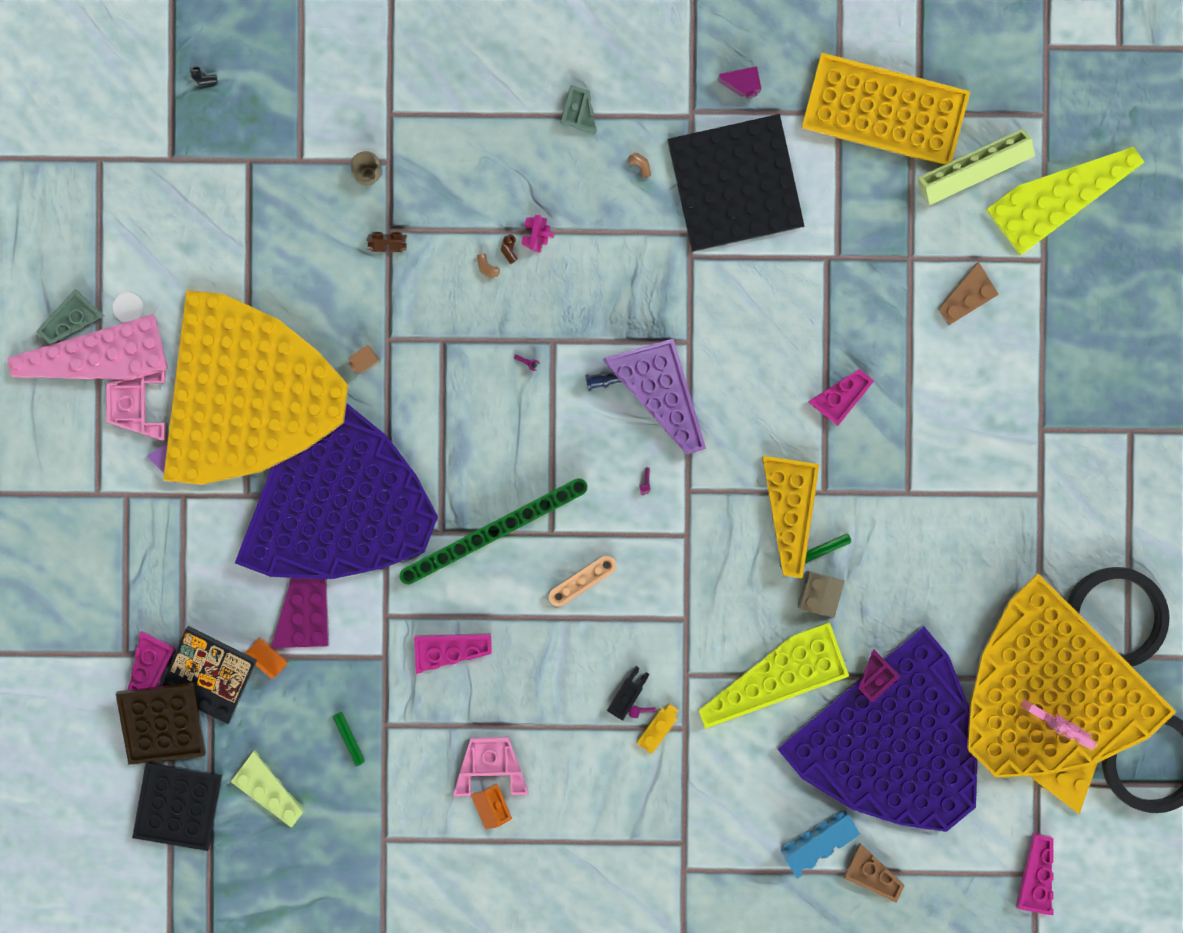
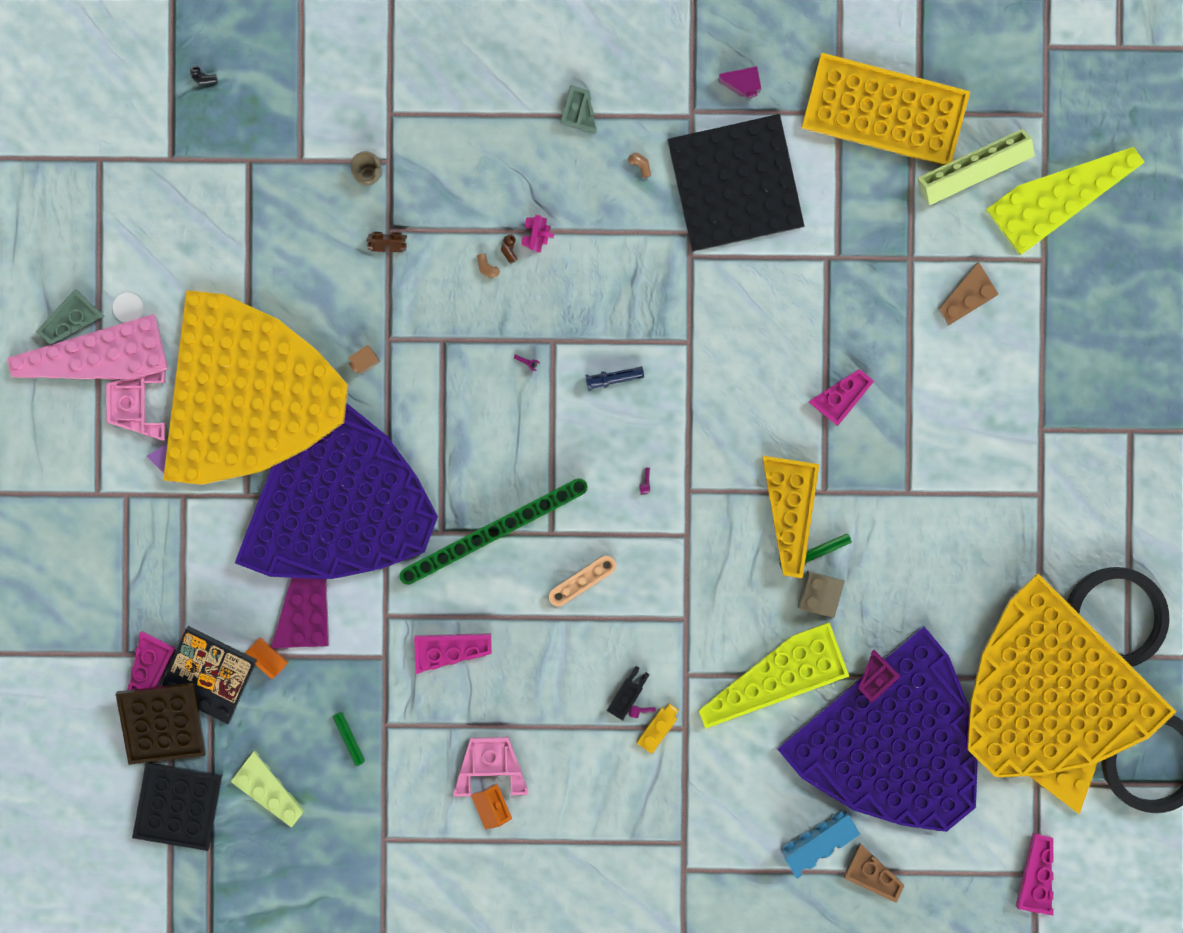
medium lavender wing [603,339,706,455] -> none
bright pink wing [1020,699,1096,750] -> none

